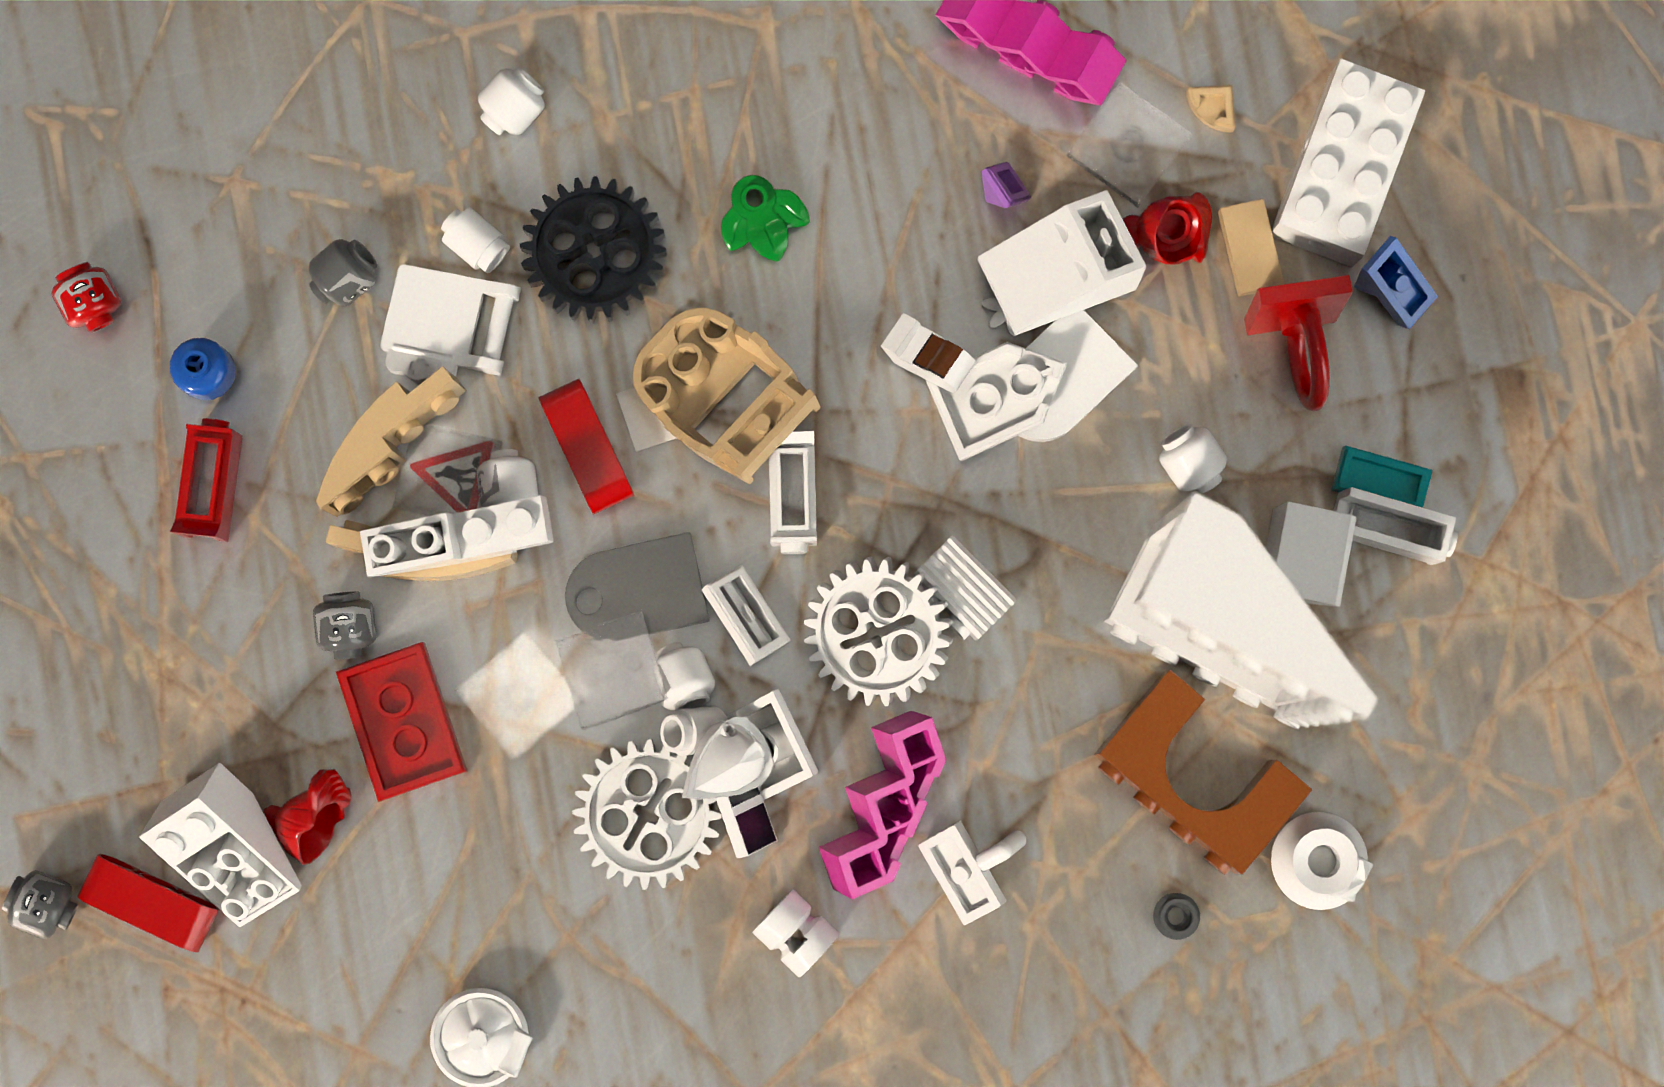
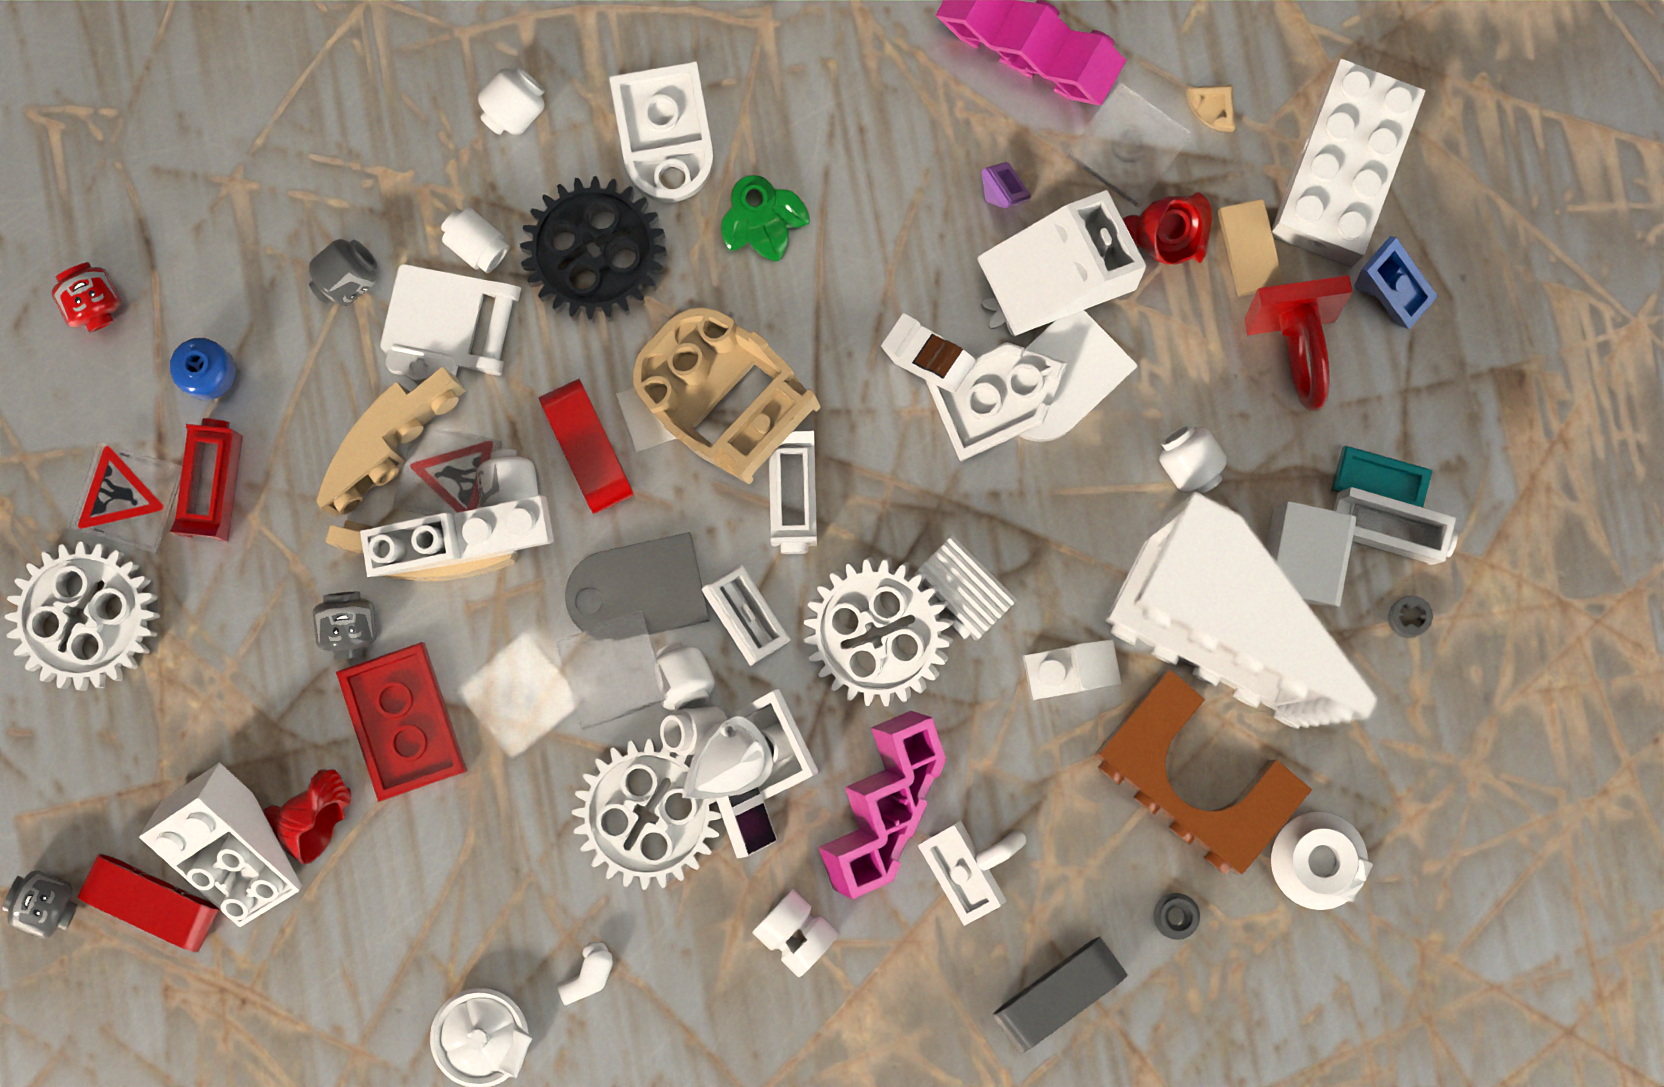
none -> white gear [5,542,160,691]
none -> clear piece [69,441,182,554]
none -> white arm [557,941,613,1005]
none -> white tile [609,62,714,203]
none -> dark grey beam [992,936,1128,1054]
none -> white slope [1023,639,1121,701]
none -> dark grey bush [1388,595,1433,638]

